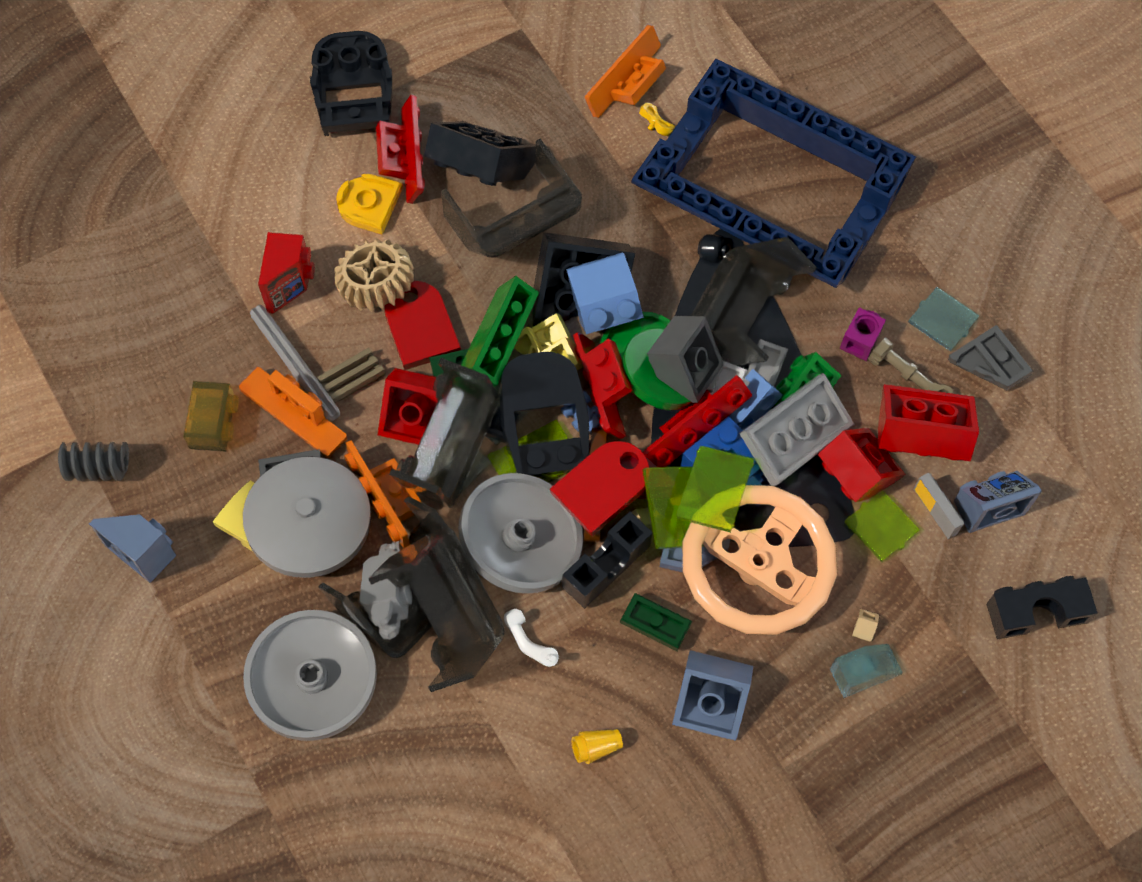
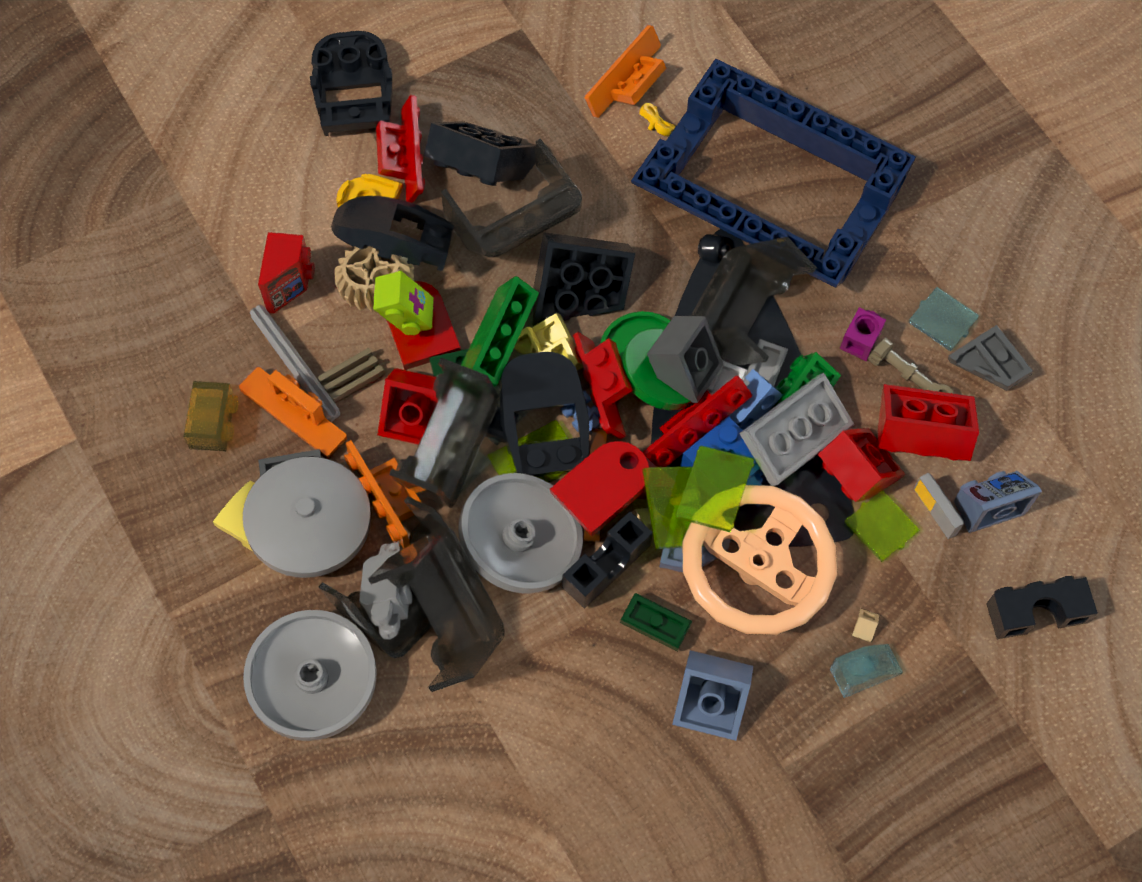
dark grey piece [58,442,129,481] -> none
sand blue slope [89,514,176,583] -> none
white piece [504,608,559,667] -> none
medium blue slope [566,253,644,334] -> none
yellow cone [571,729,623,764] -> none
none -> black slope [331,196,455,271]
none -> lime brick [373,271,434,335]

